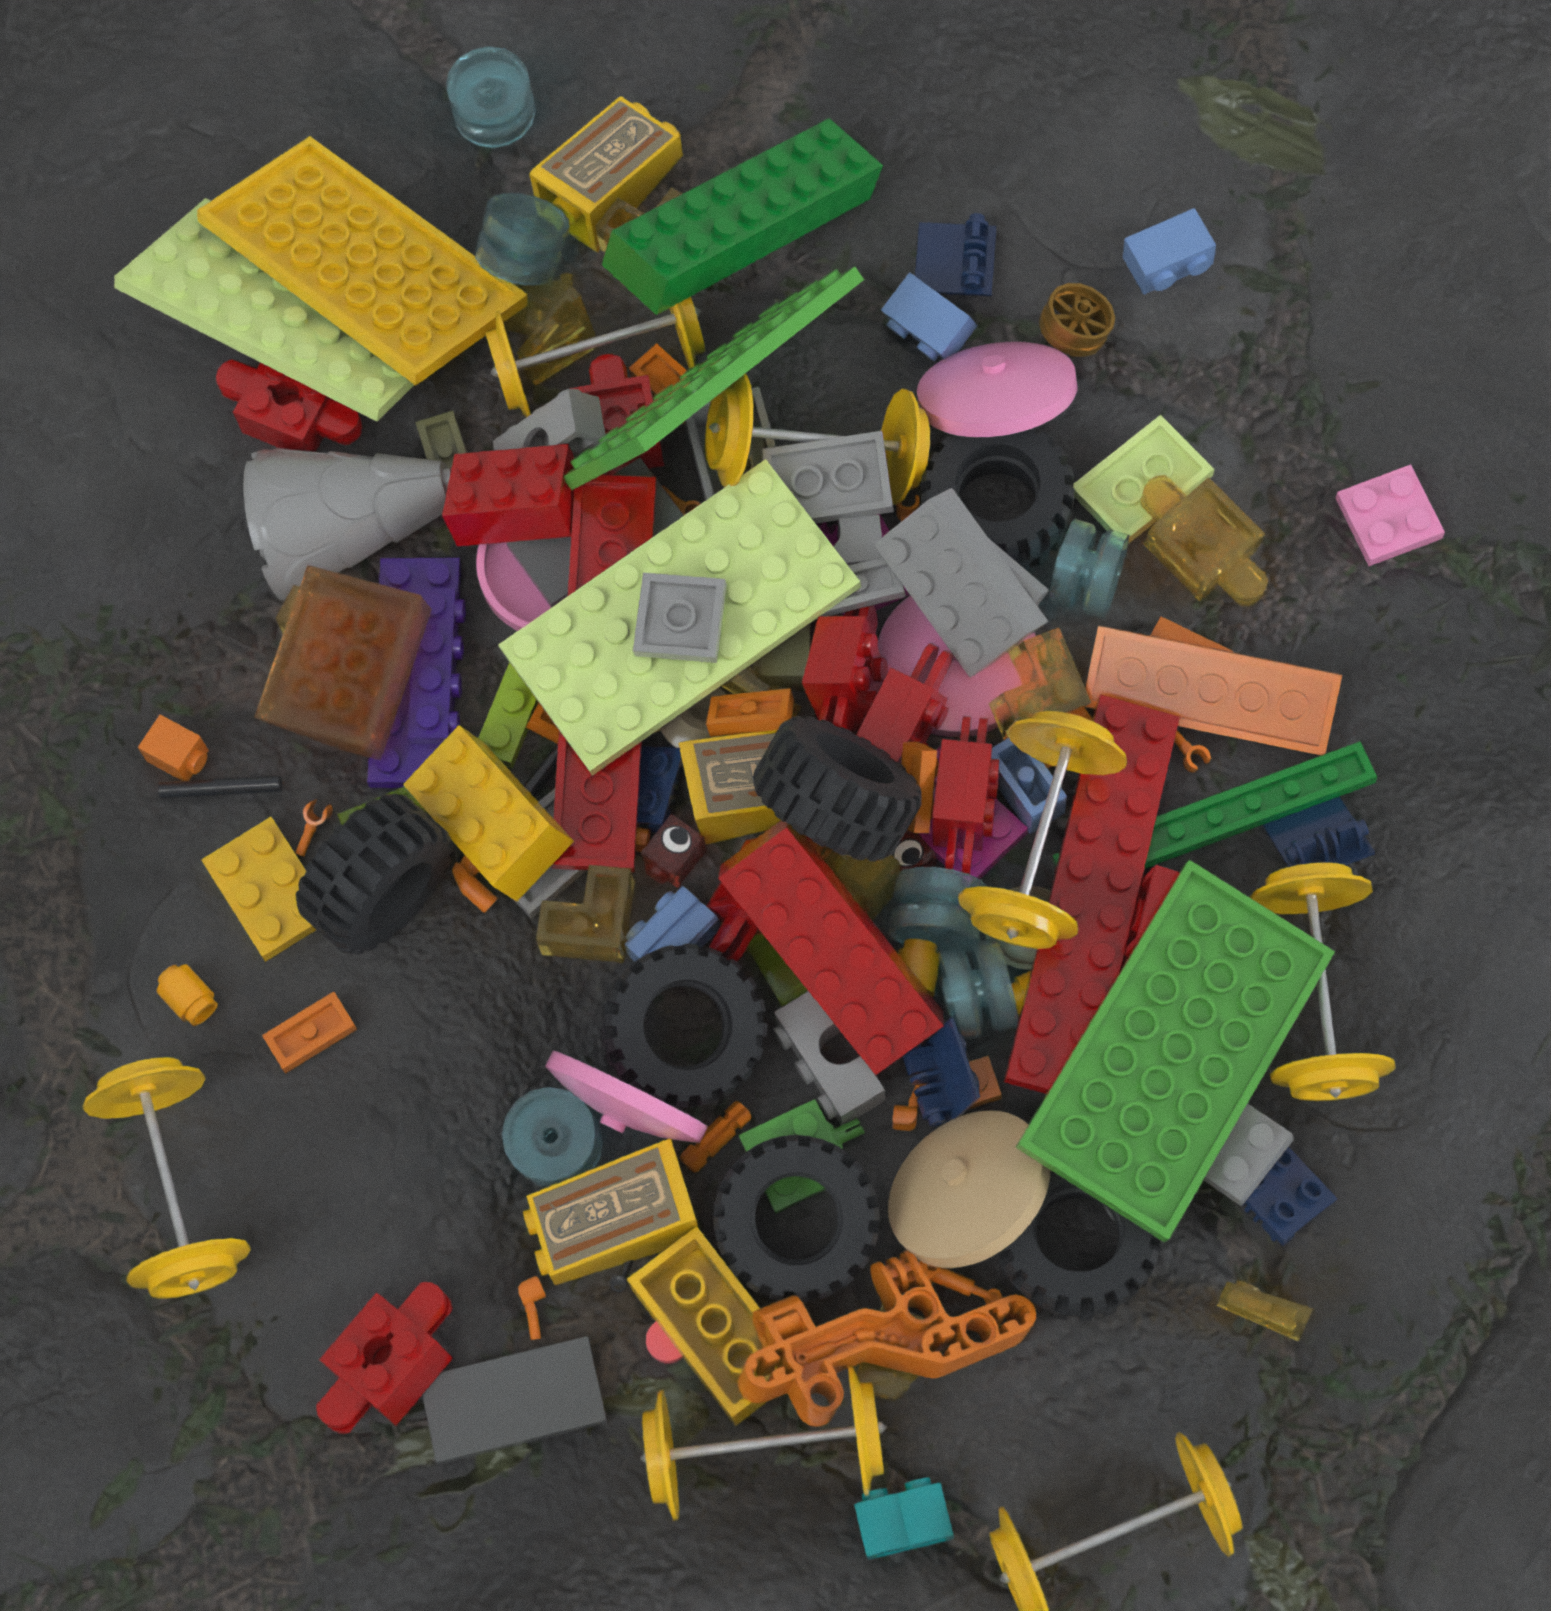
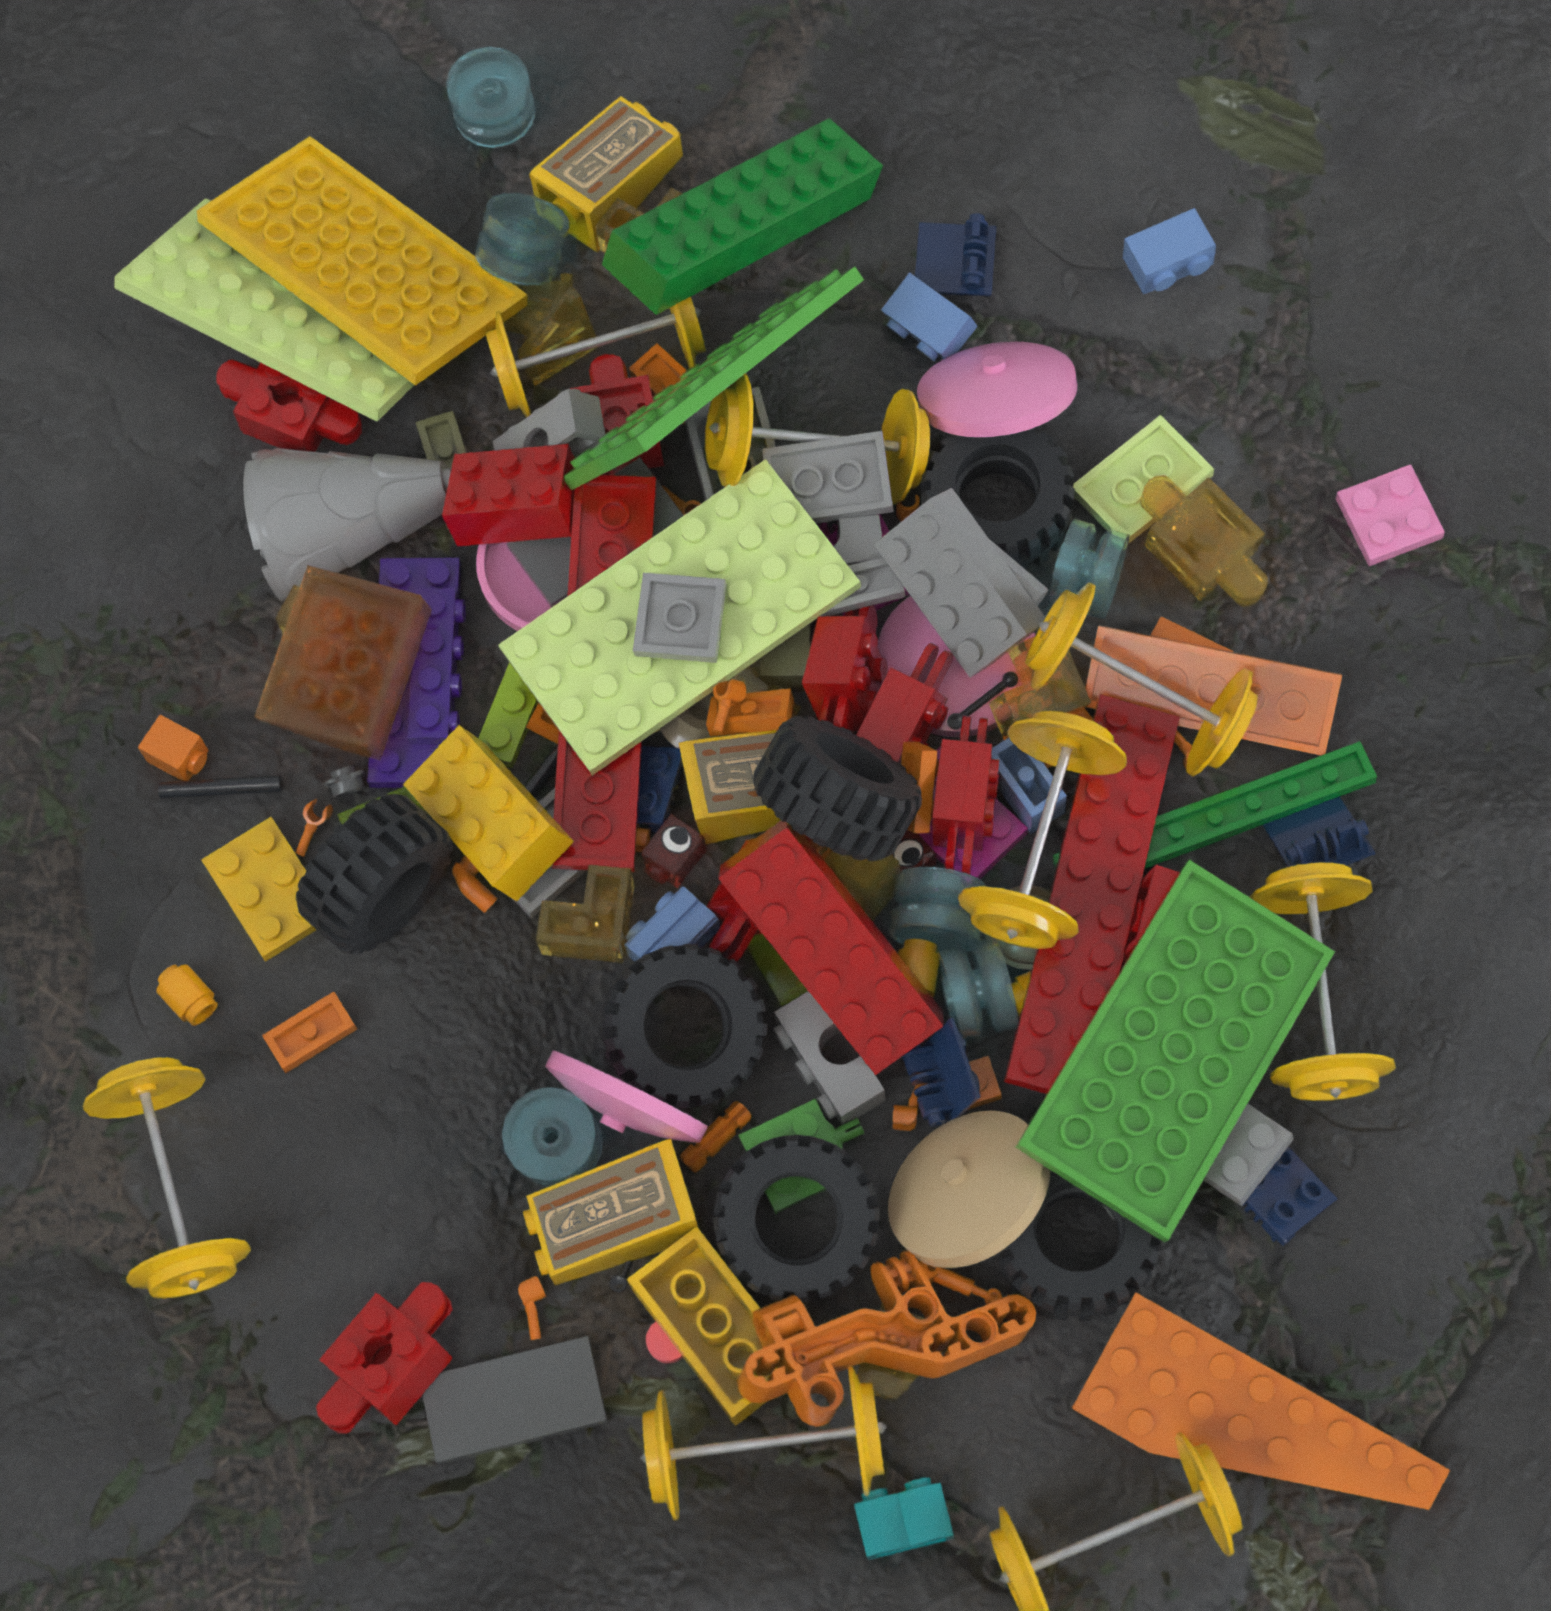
pearl gold wheel [1039,283,1115,357] -> none
clear yellow wing [1217,1281,1313,1341] -> none
none -> dark grey plate [324,766,366,798]
none -> orange hand [712,679,747,734]
none -> black hinge [947,671,1018,730]
none -> yellow axle [1025,582,1258,777]
none -> orange wing [1072,1292,1450,1510]

